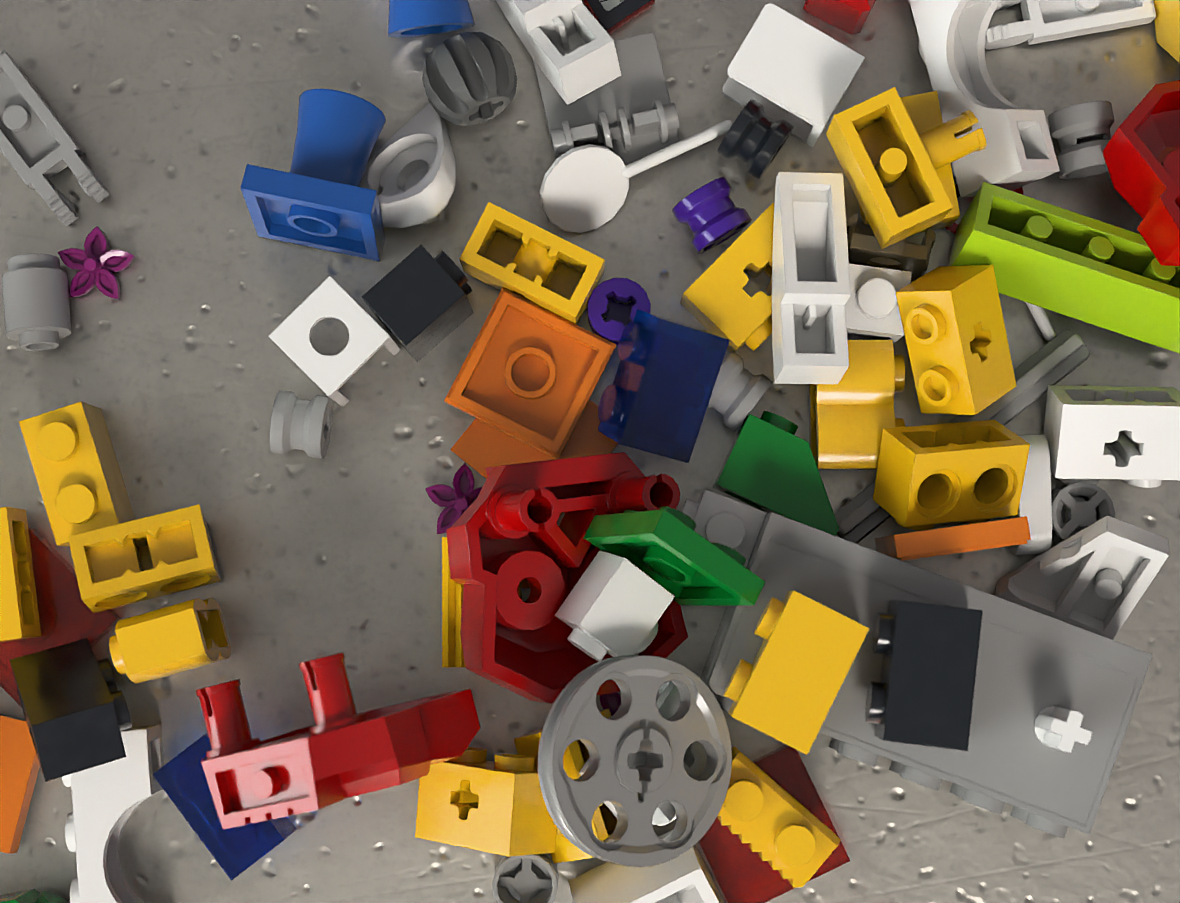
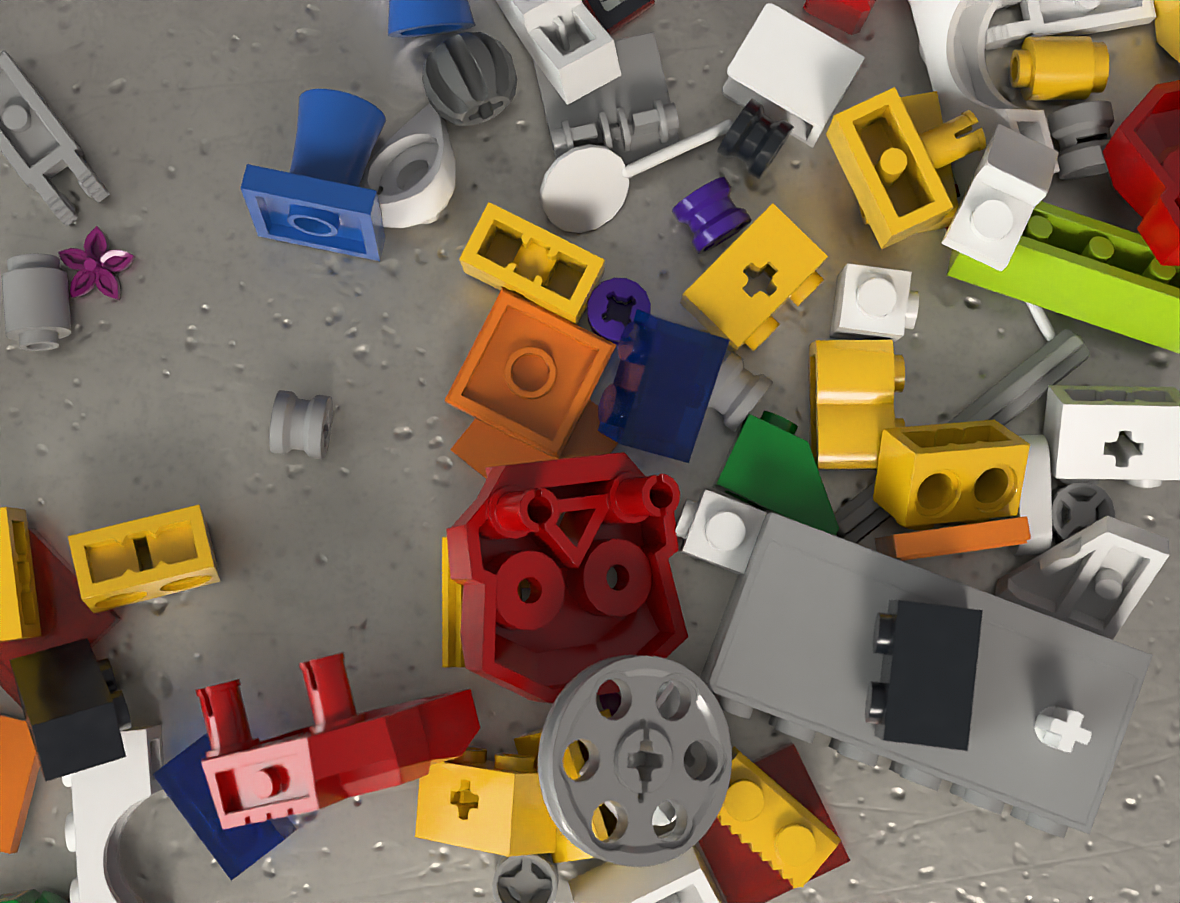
yellow brick [19,401,136,547] -> none
yellow brick [109,598,231,684] -> none
white piece [269,276,400,407] -> none
black brick [361,245,473,363] -> none
magenta plant [425,463,482,534] -> none
white brick [554,550,675,661] -> none
green plate [583,506,765,606] -> none
yellow brick [723,590,869,755] -> none
white slope [772,172,851,384] -> none
dark tan piece [846,213,936,282] -> none
yellow brick [896,265,1016,415] -> none
none -> white slope [941,124,1059,271]
none -> yellow brick [1010,36,1109,101]

